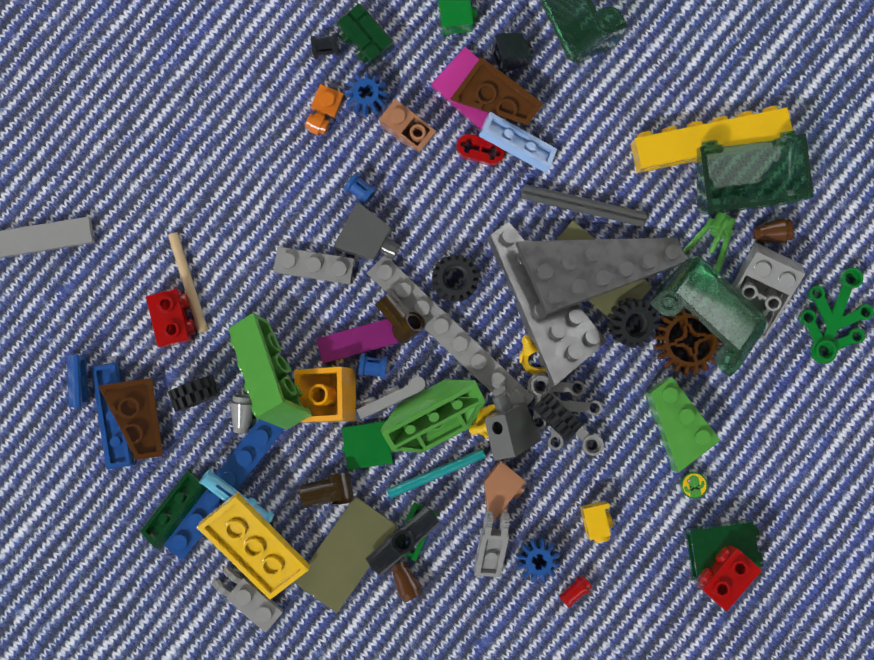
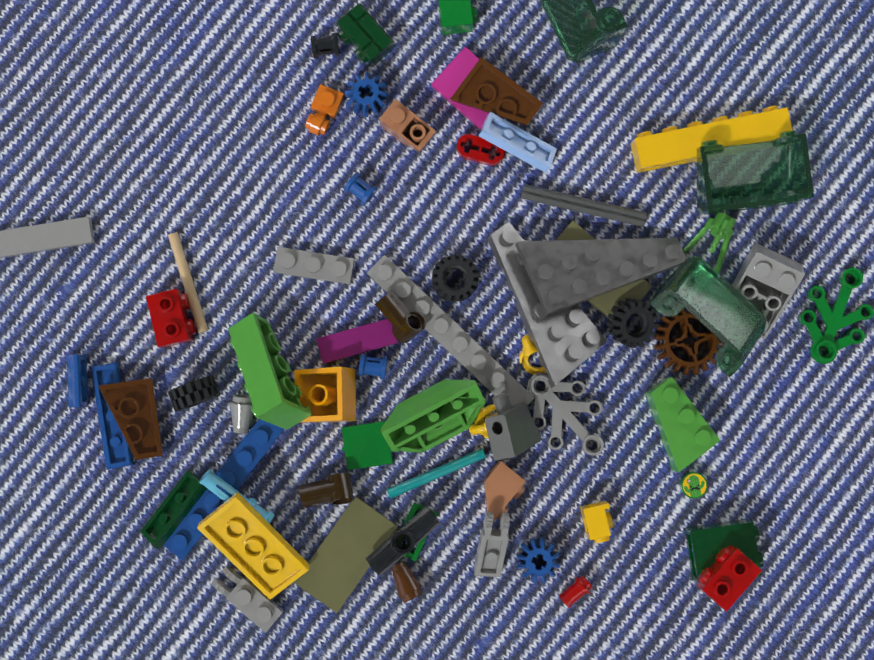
dark grey torso [334,202,400,262] -> none
light grey plate [357,376,426,419] -> none
black slope [492,33,533,74] -> none
black tyre [533,393,582,441] -> none
reddish brown cone [753,218,794,243] -> none

